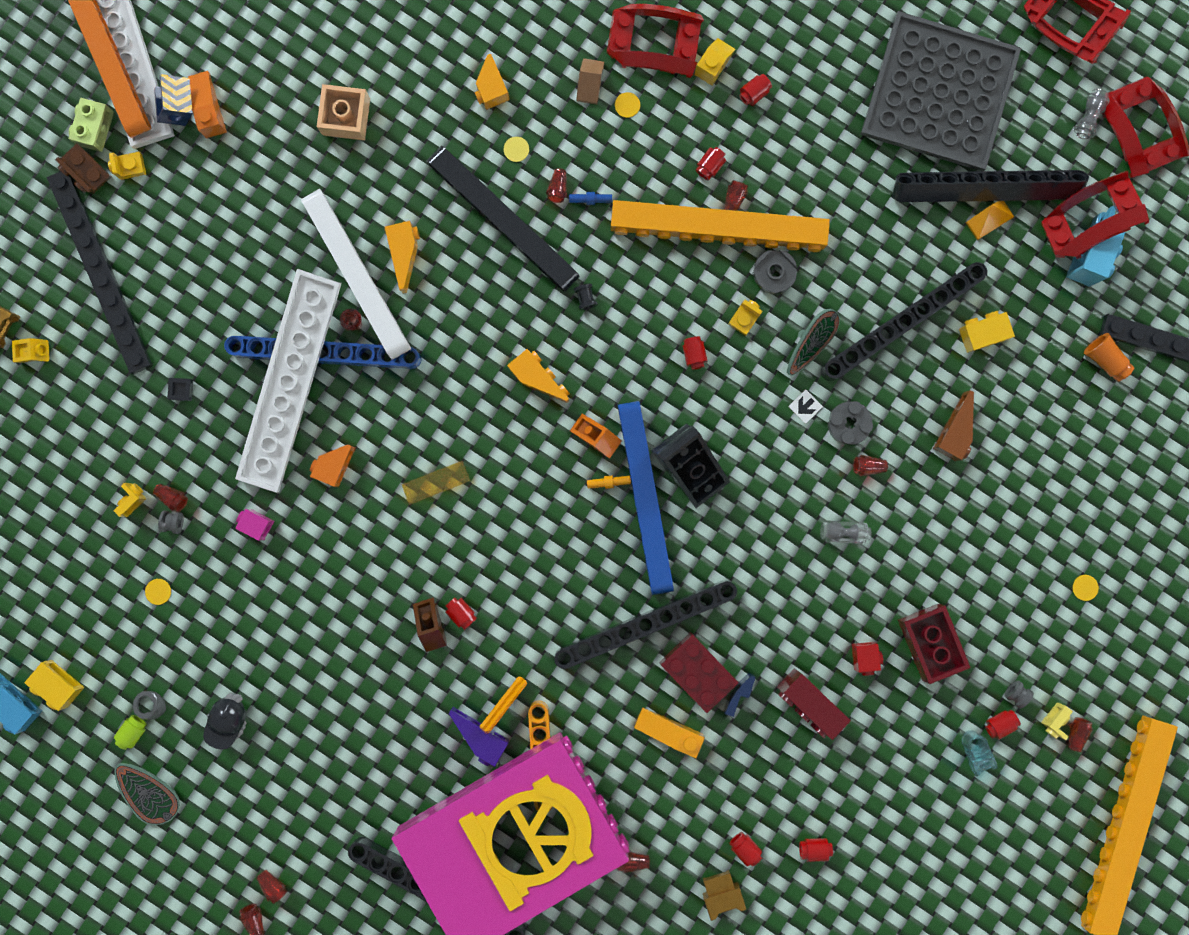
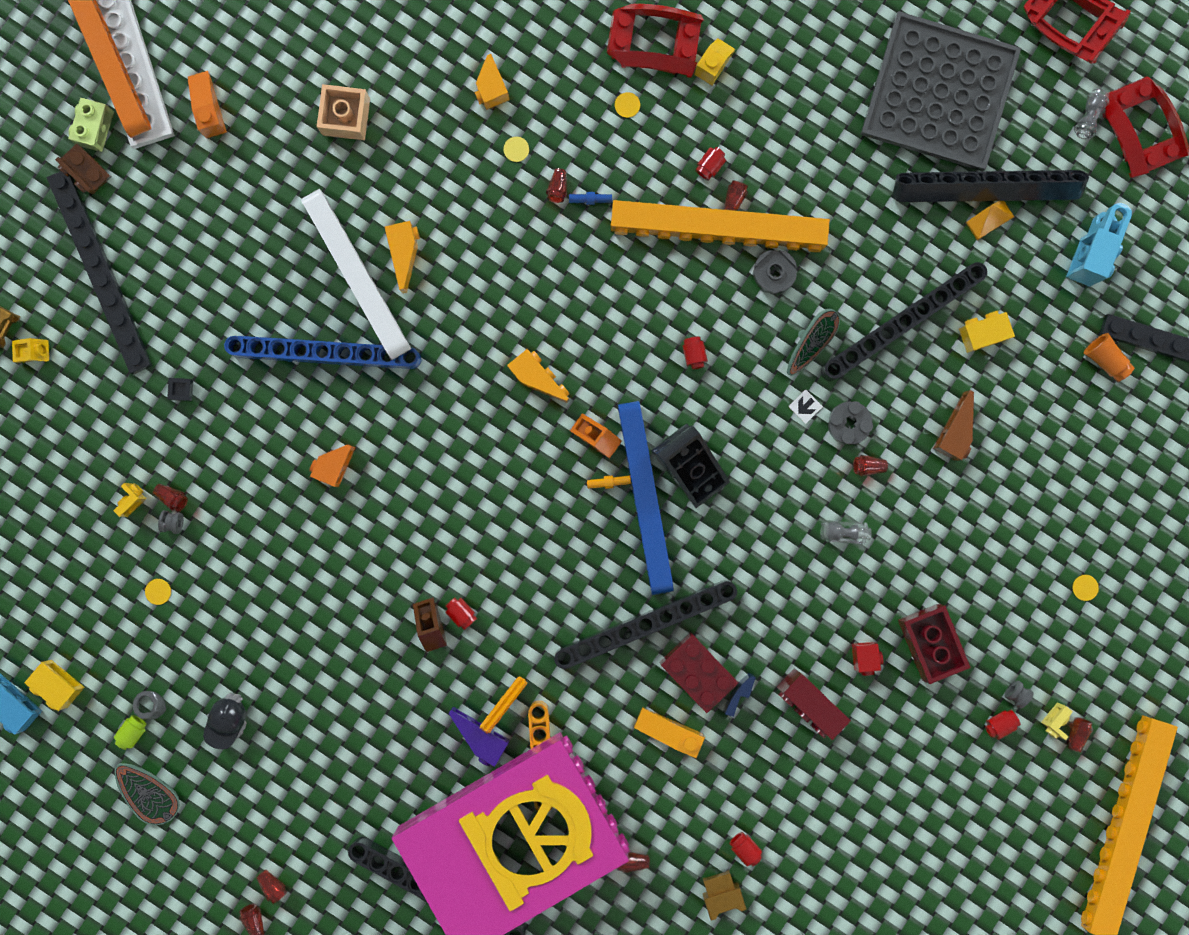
yellow bracket [108,151,146,180] -> none
piece [154,74,193,126] -> none
white plate [235,269,342,493] -> none
dark pink brick [235,509,274,541] -> none
clear red cone [340,309,362,330] -> none
clear yellow tile [401,461,471,505] -> none
black beam [426,146,580,292] -> none
black bush [574,283,598,311] -> none
medium nougat slope [576,58,604,105] -> none
yellow bracket [728,299,763,336] -> none
red brick [739,74,772,106] -> none
red brick [799,838,833,862] -> none
clear light blue piece [961,730,998,776] -> none
red wedge [1041,171,1149,259] -> none

